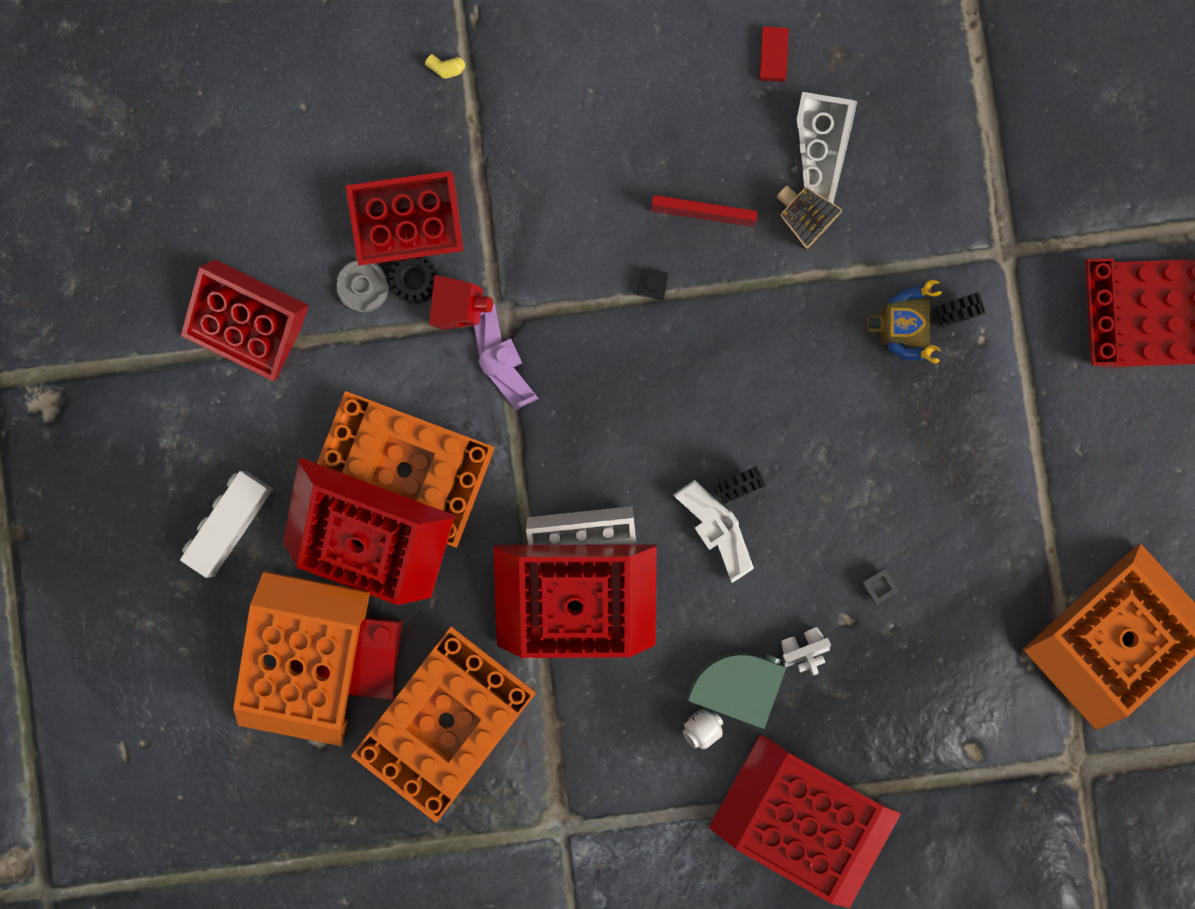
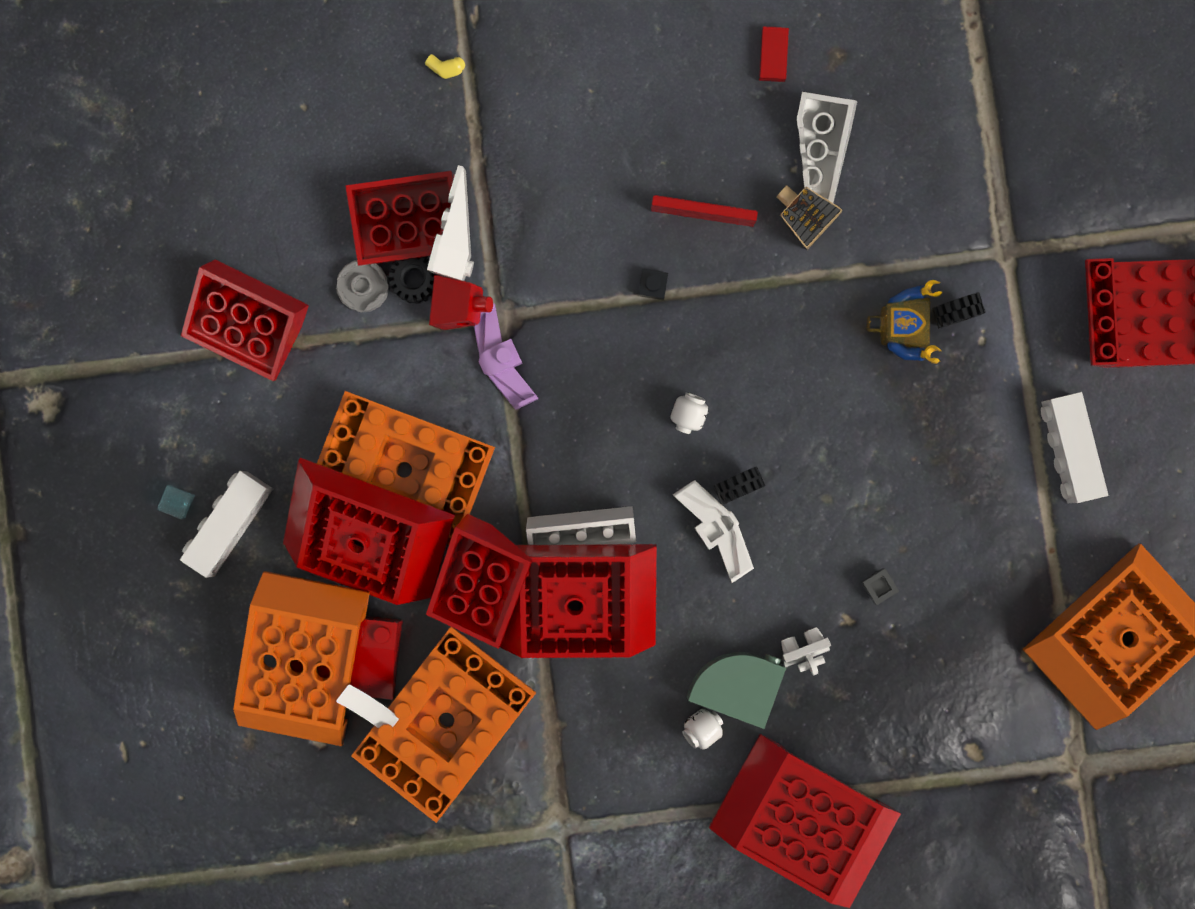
none -> clear light blue plate [157,485,195,519]
none -> white sticker [336,685,399,728]
none -> red slope [426,514,533,649]
none -> white wedge [427,165,474,281]
none -> white head [670,393,709,434]
none -> white brick [1041,392,1109,503]

